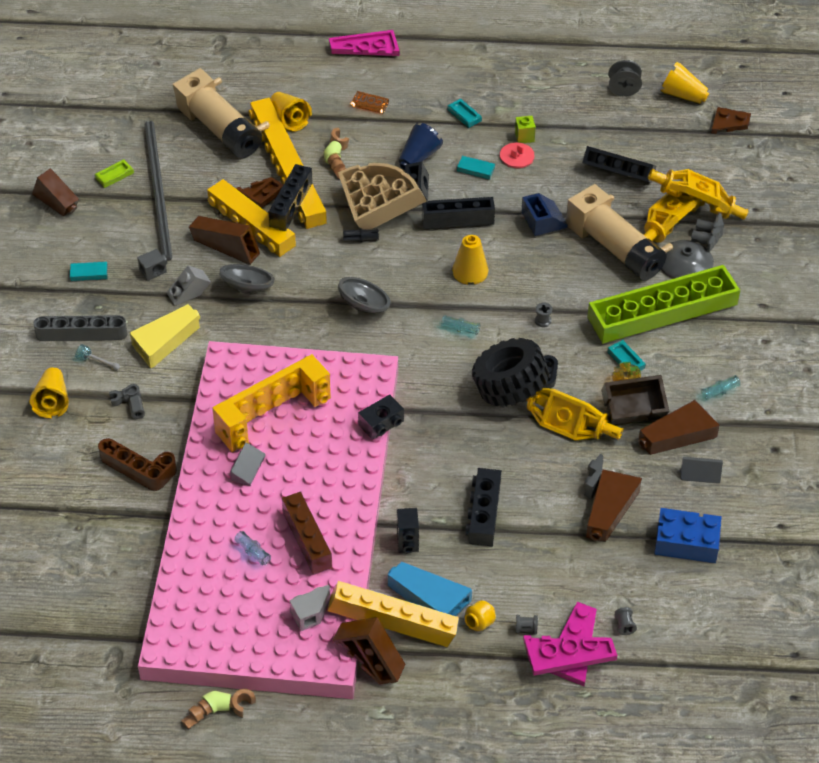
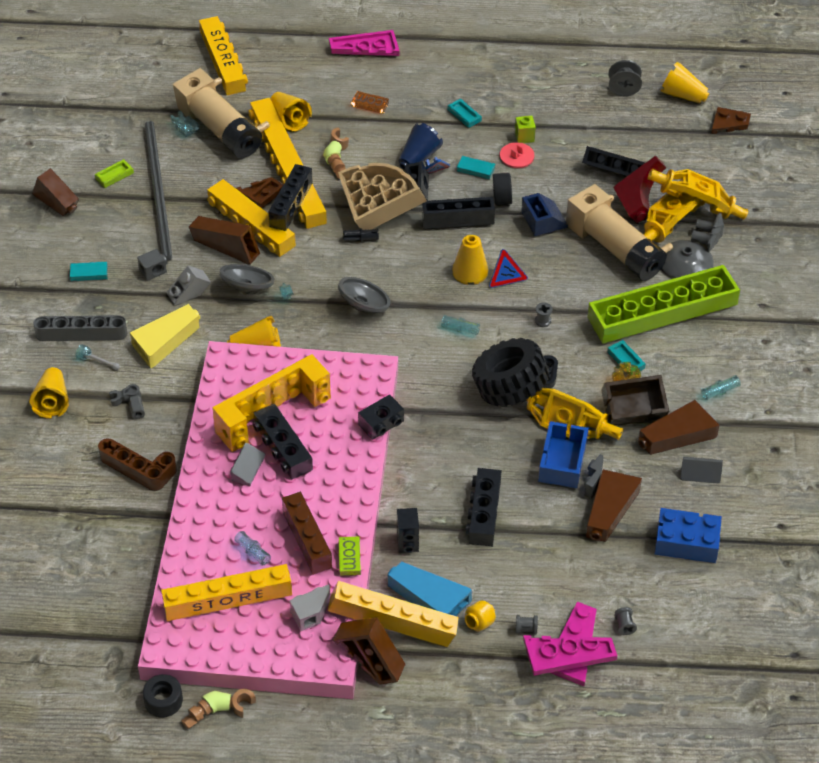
none -> black tyre [142,674,183,718]
none -> yellow brick [161,564,292,621]
none -> clear light blue plate [171,111,200,137]
none -> yellow brick [199,16,248,95]
none -> yellow cone [227,316,281,347]
none -> black brick [252,403,313,479]
none -> clear light blue plate [279,282,294,300]
none -> lime tile [339,536,361,576]
none -> blue piece [425,157,450,174]
none -> piece [489,249,528,288]
none -> black tyre [493,173,512,205]
none -> blue piece [538,421,589,488]
none -> dark red arch [613,155,666,224]

